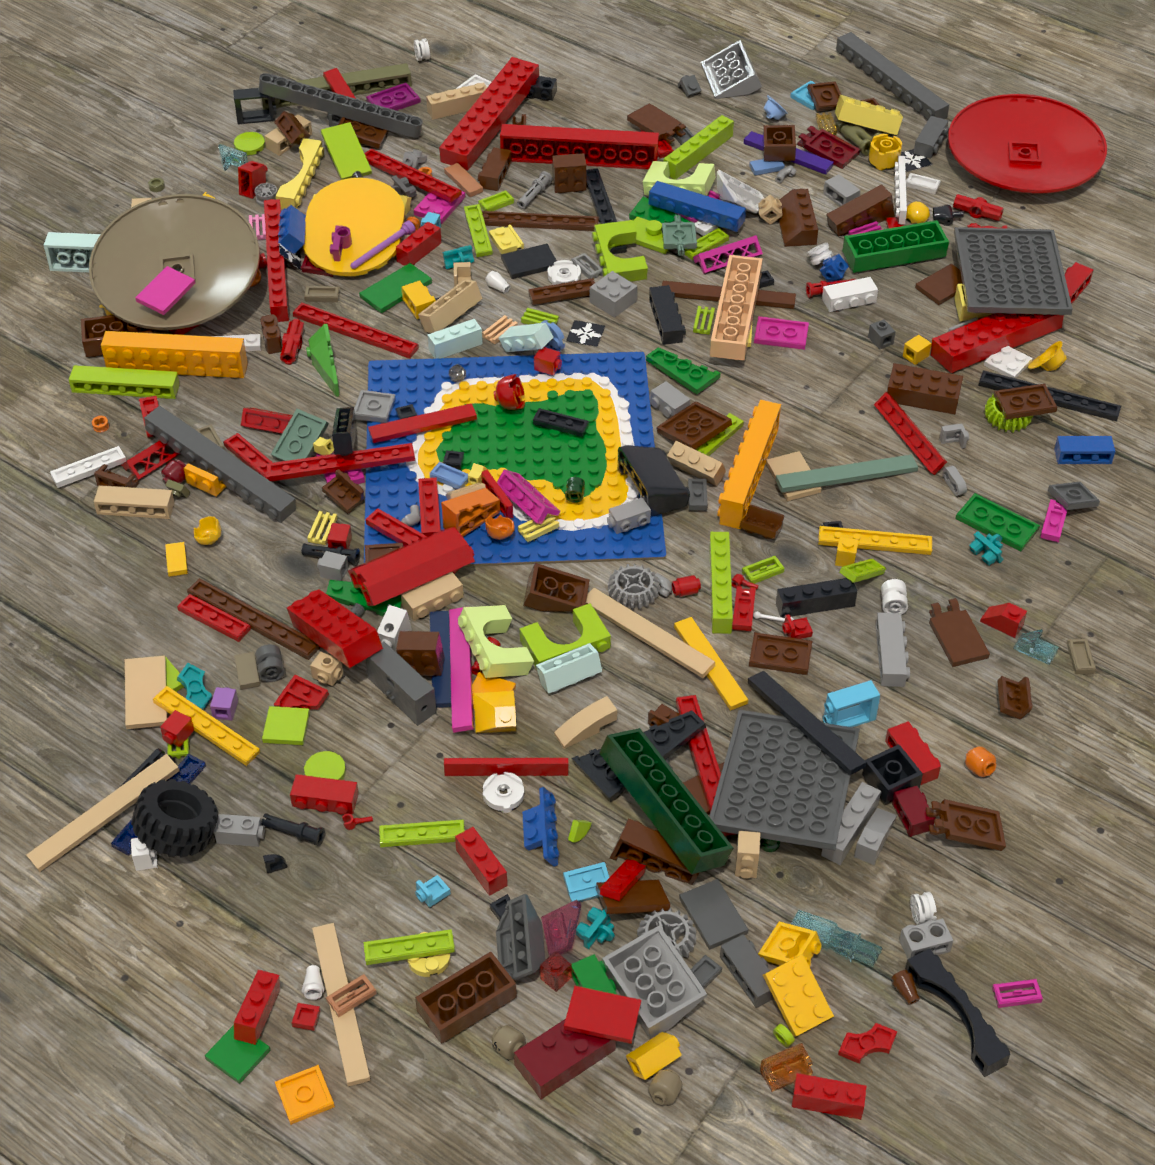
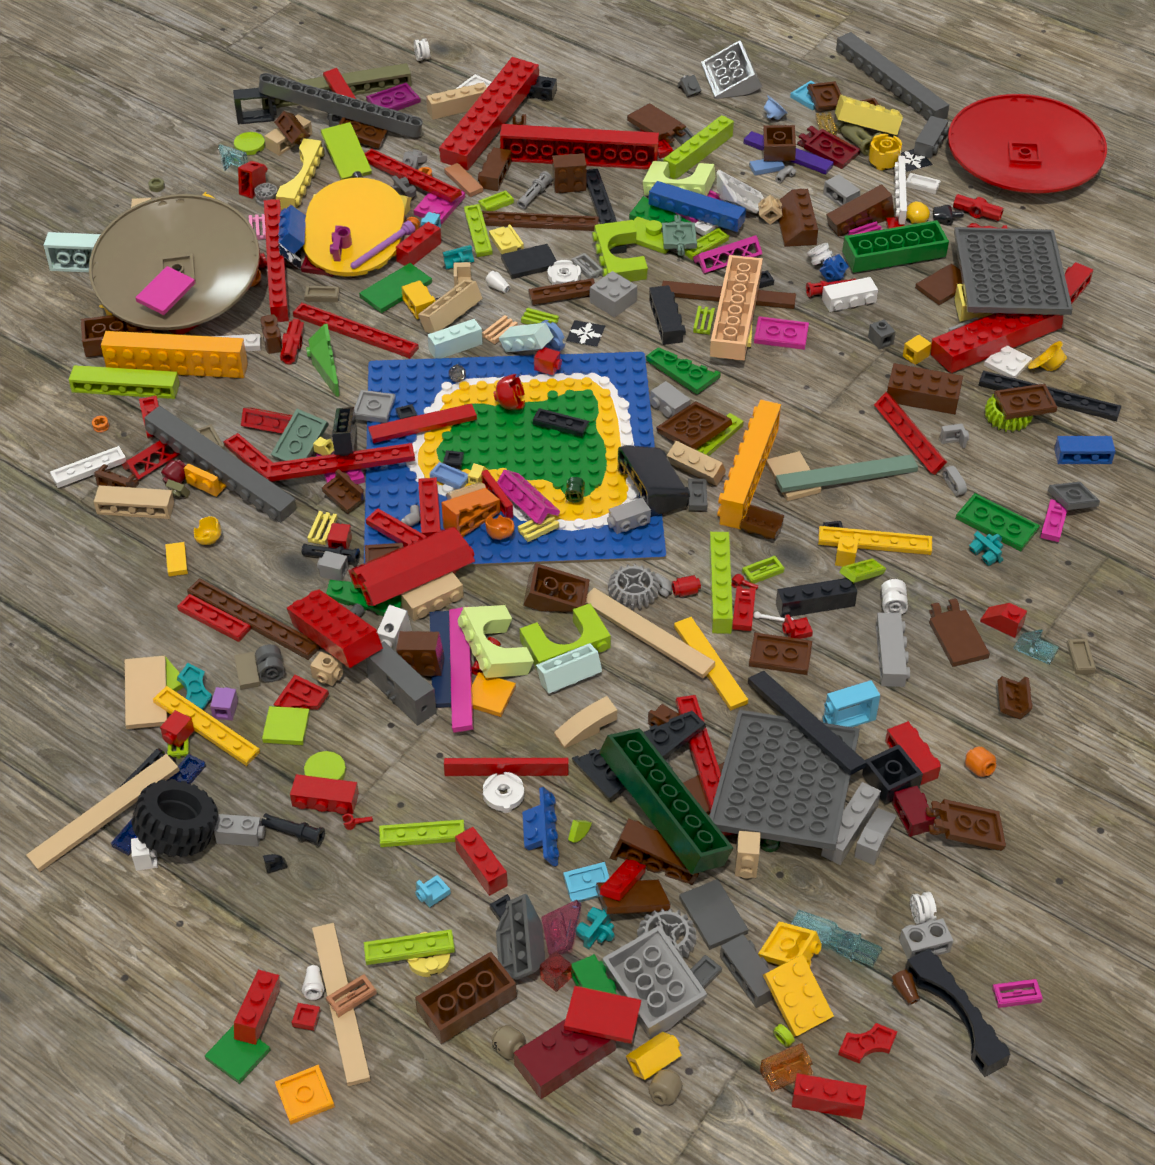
yellow slope [474,691,516,733] -> none

